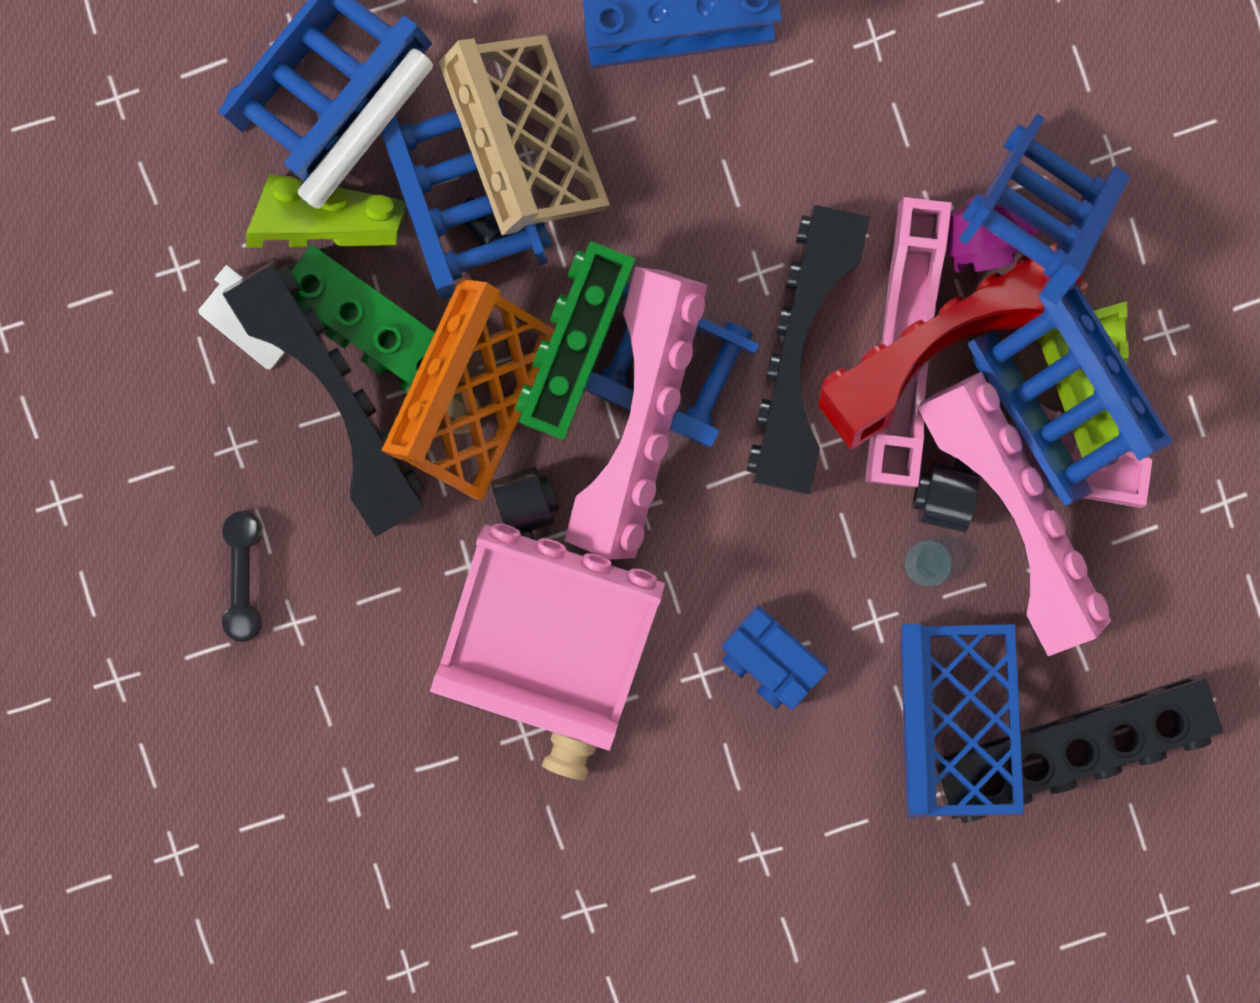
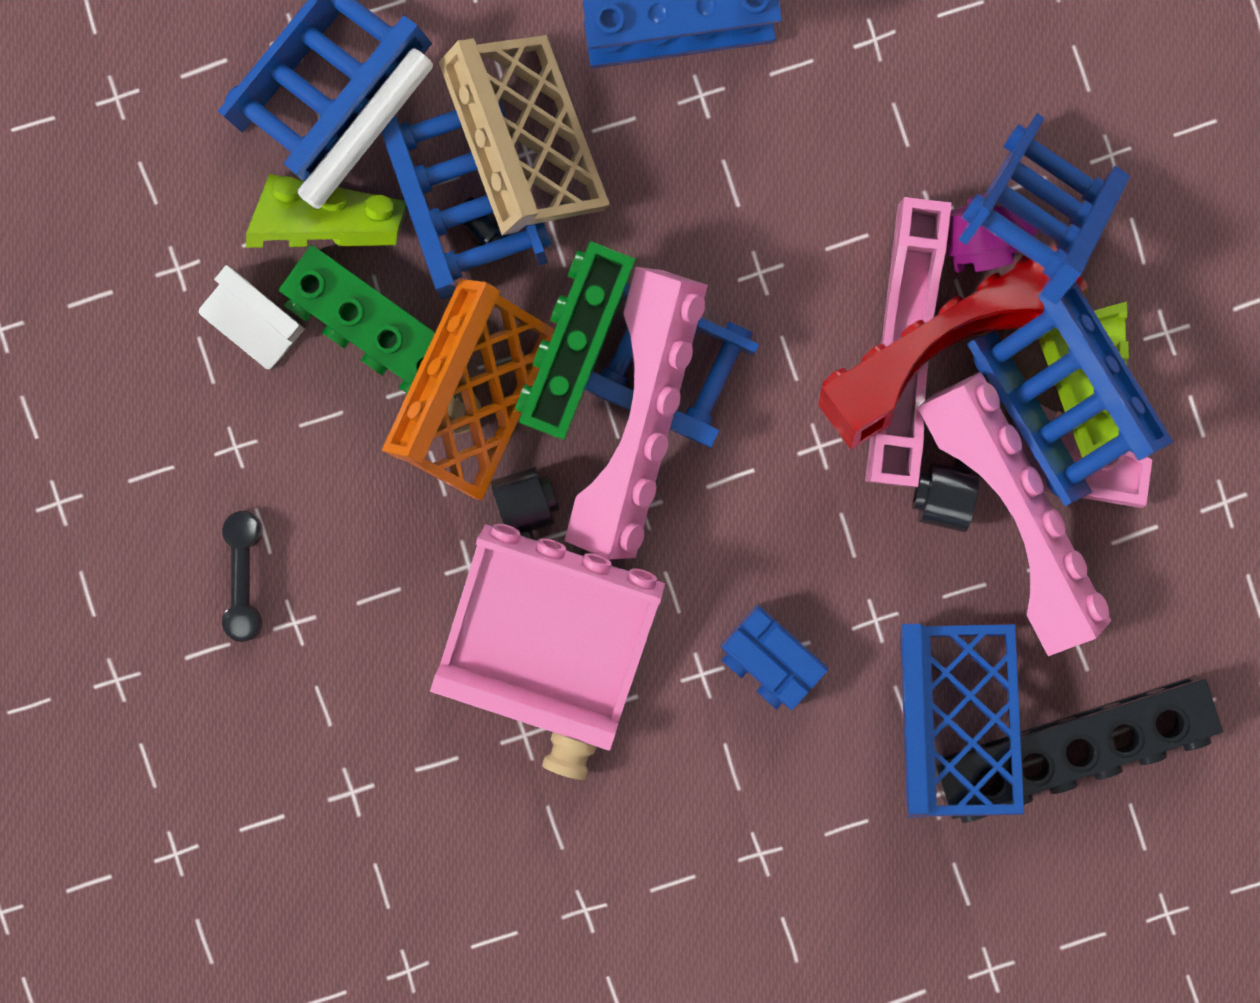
black arch [222,260,426,537] -> none
black arch [746,205,870,495] -> none
clear light blue plate [904,540,952,587] -> none

